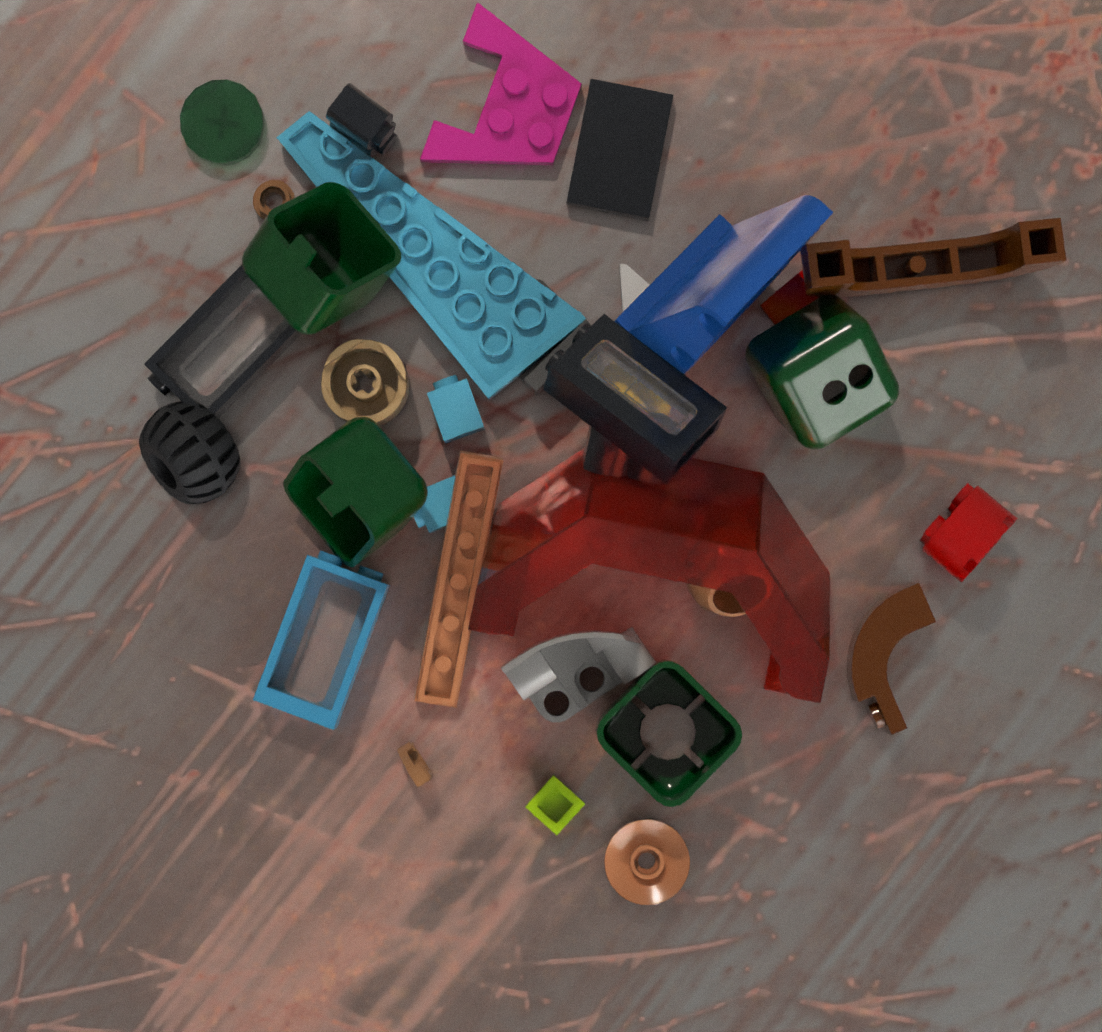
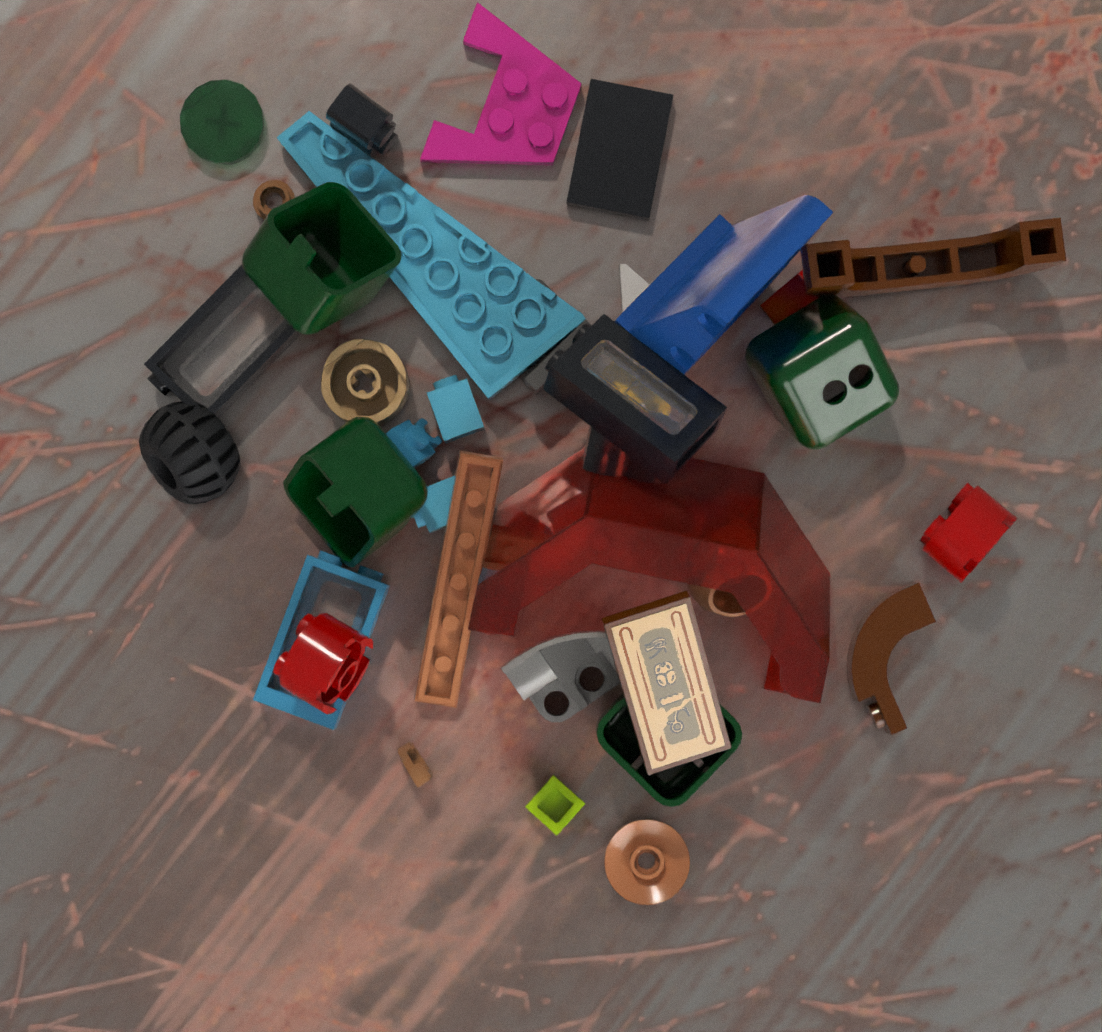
none -> red brick [273,613,373,715]
none -> dark azure plate [386,418,442,468]
none -> tile [601,590,731,775]

